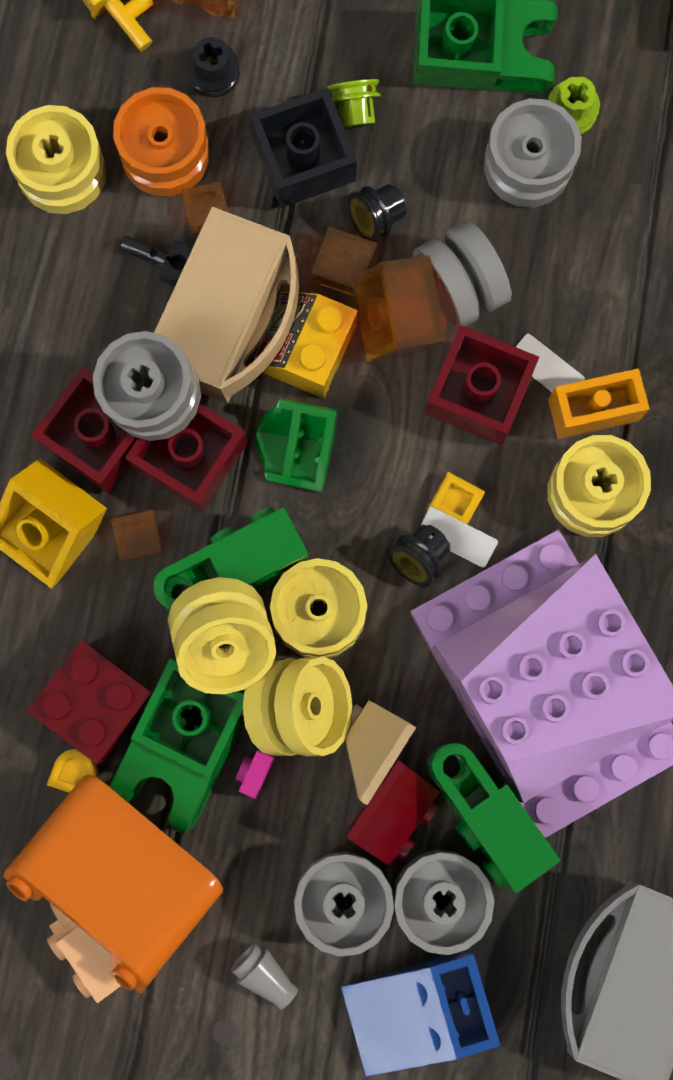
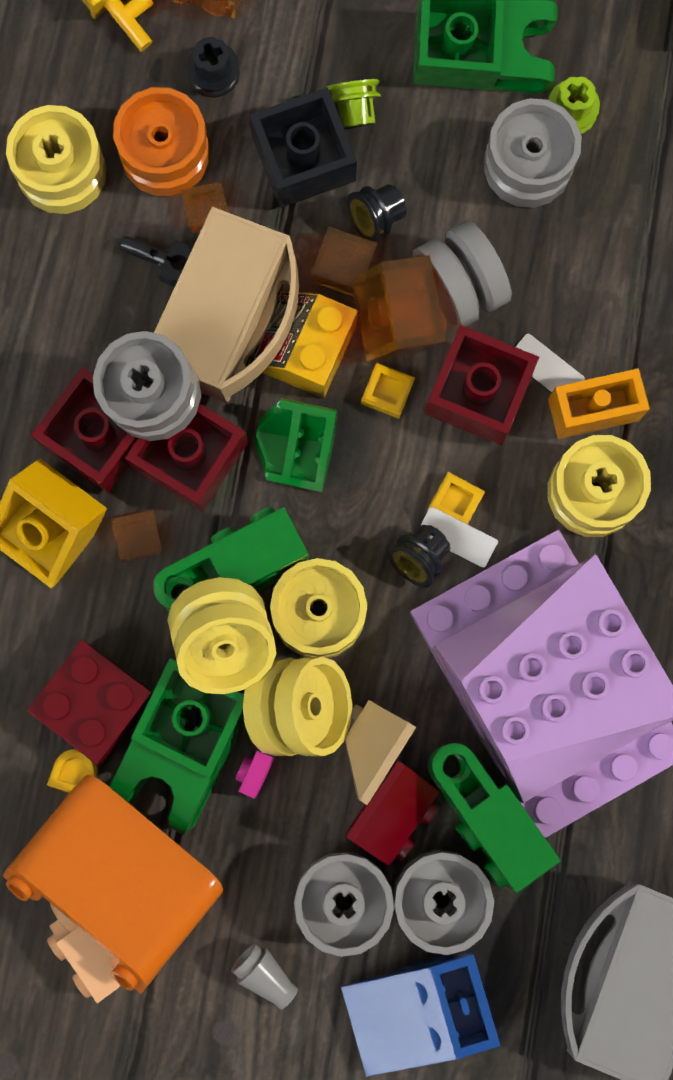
none -> yellow tile [361,363,415,419]

